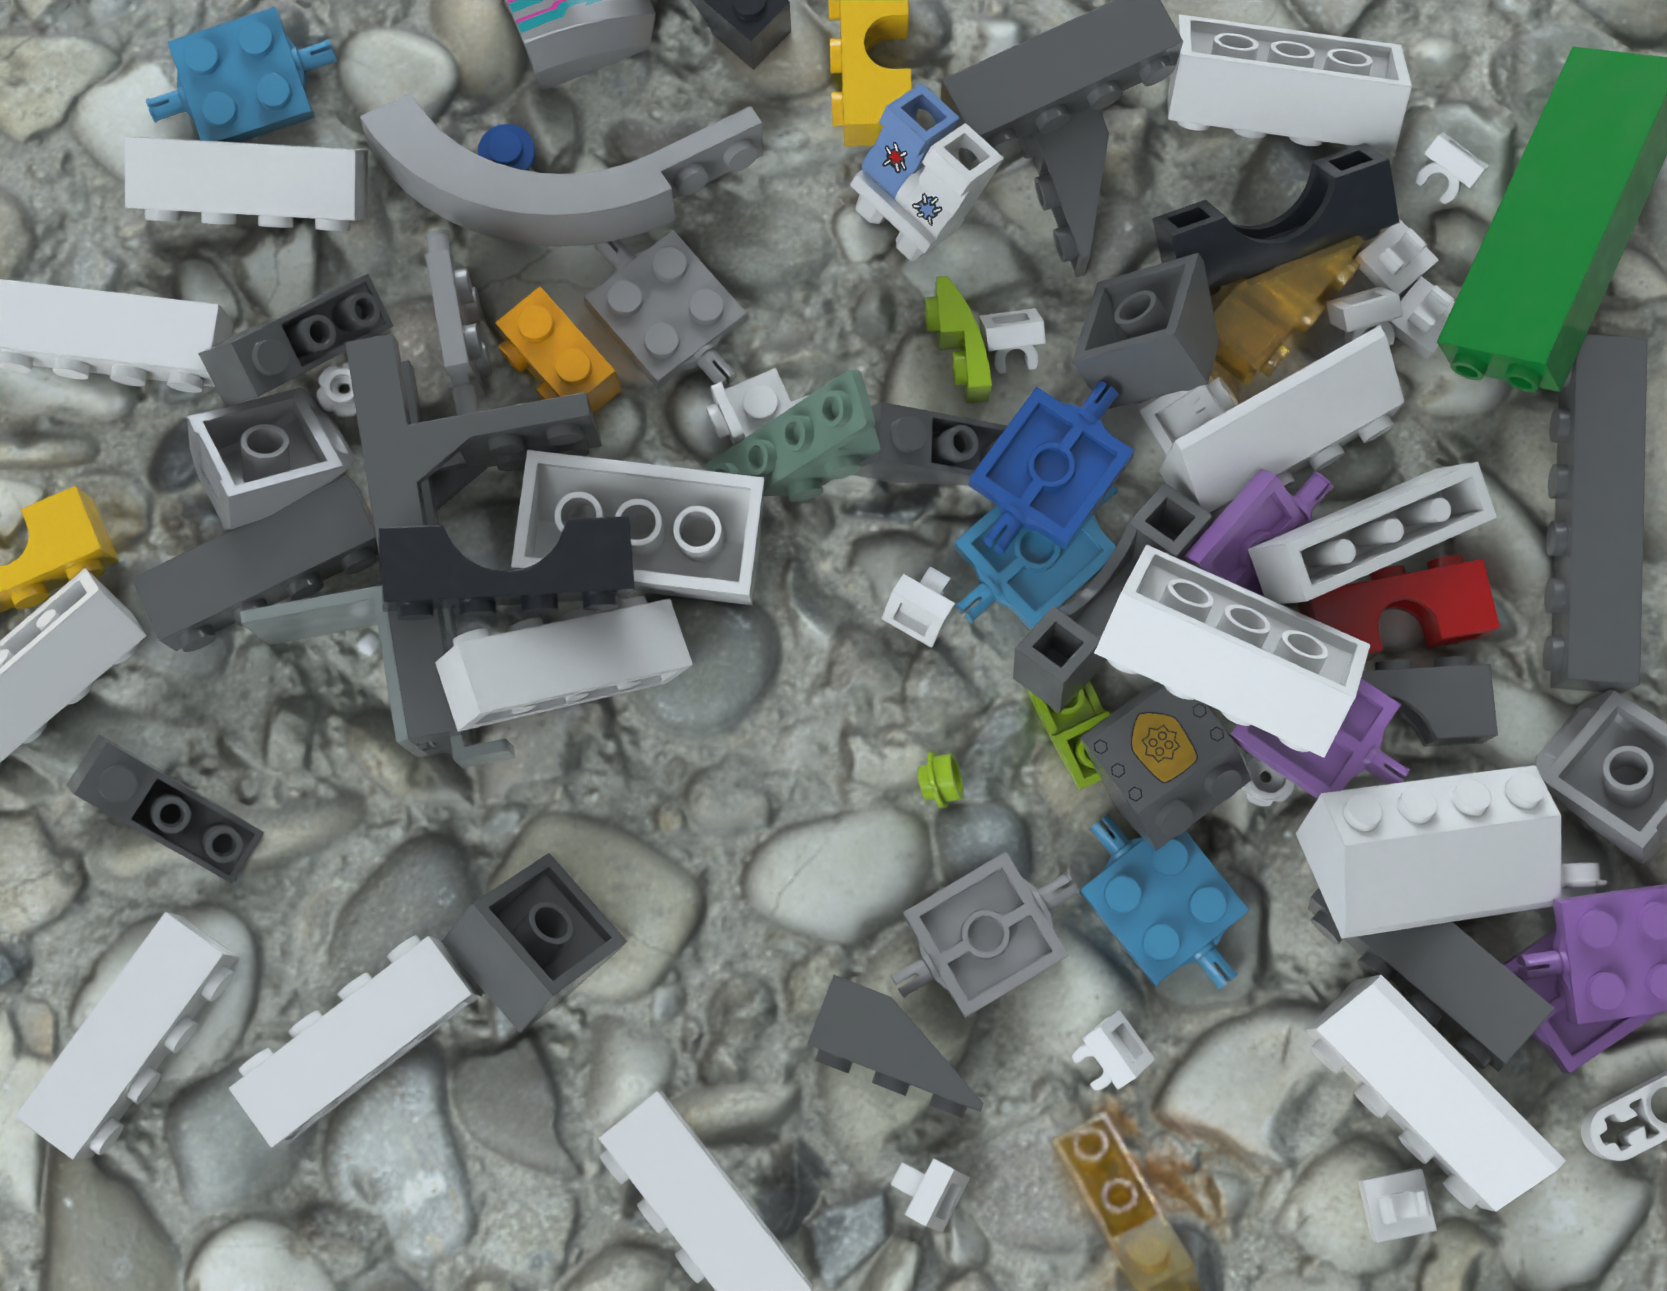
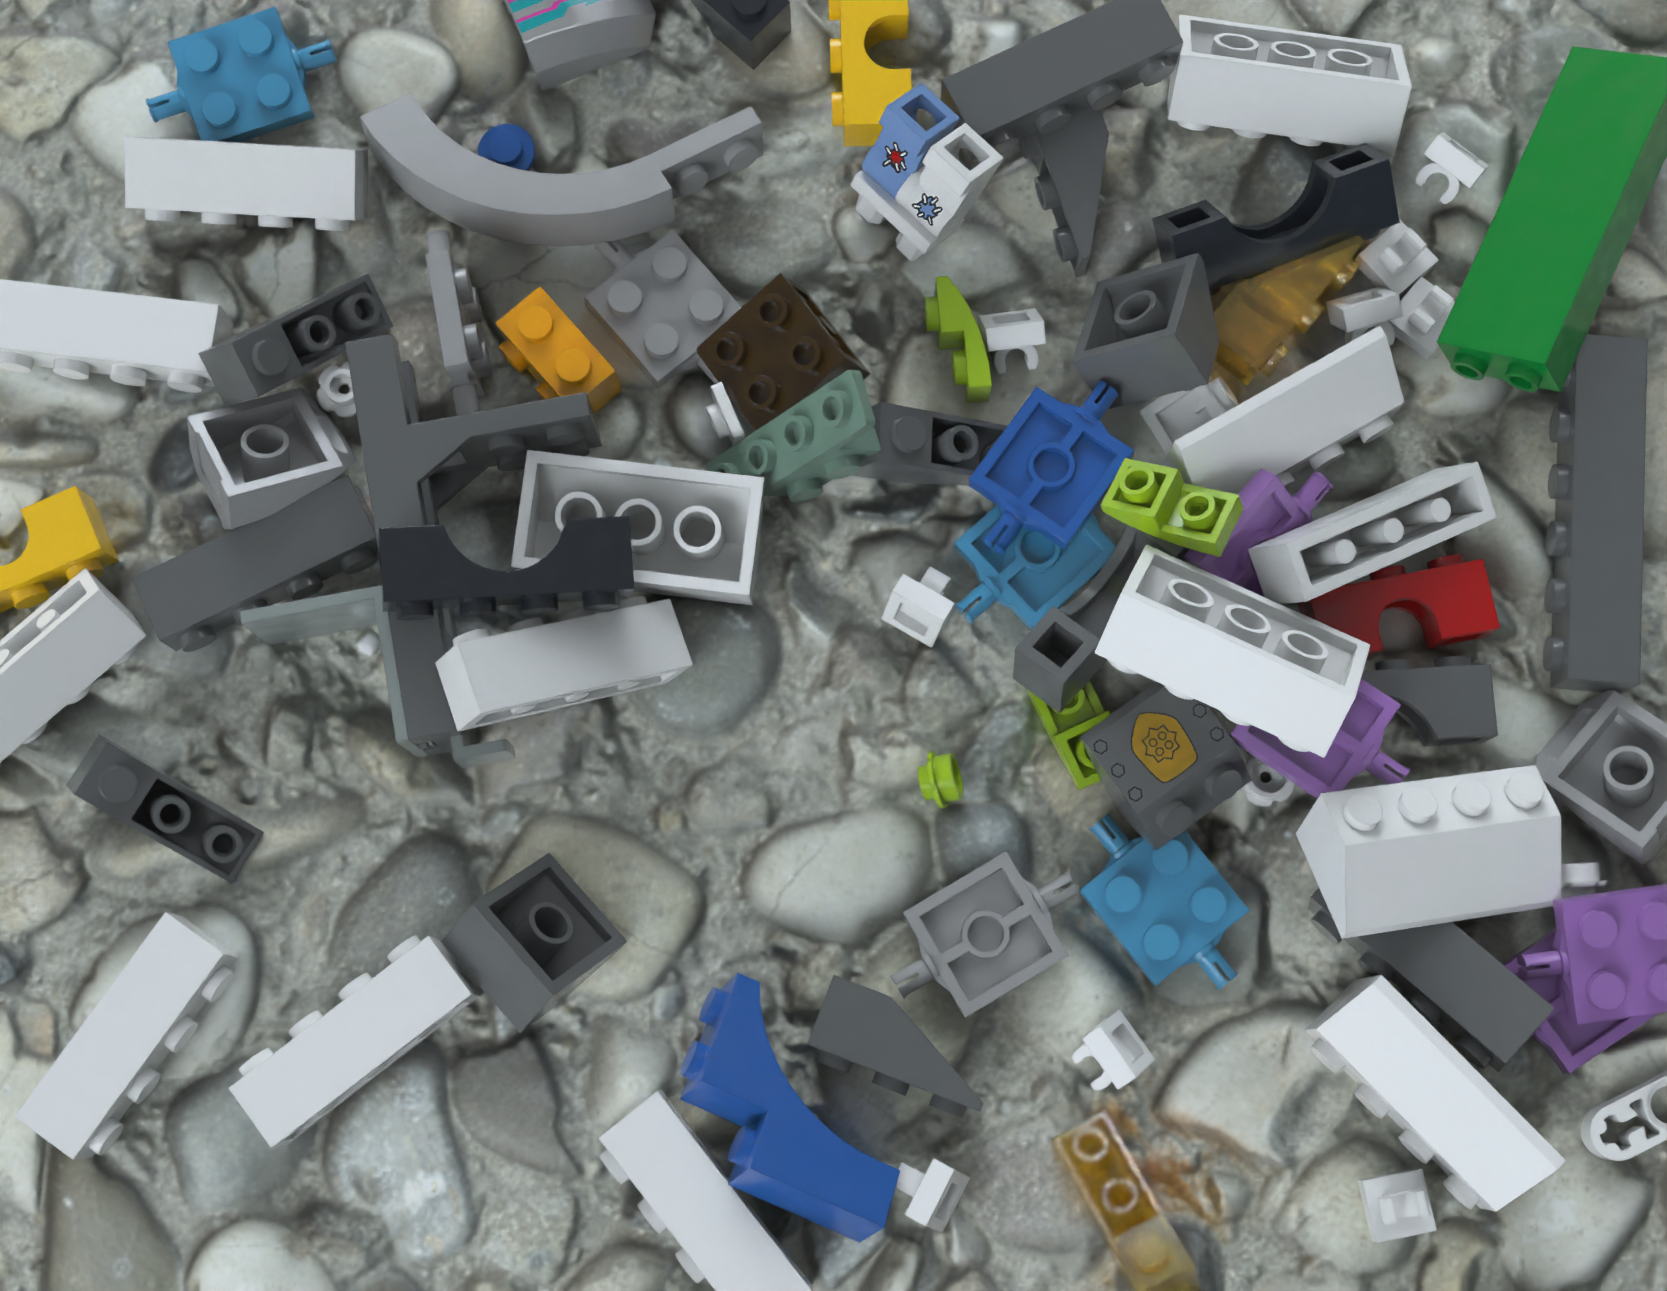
none -> blue arch [680,973,900,1243]
none -> dark brown bracket [697,273,870,431]
none -> lime slope [1101,458,1244,557]

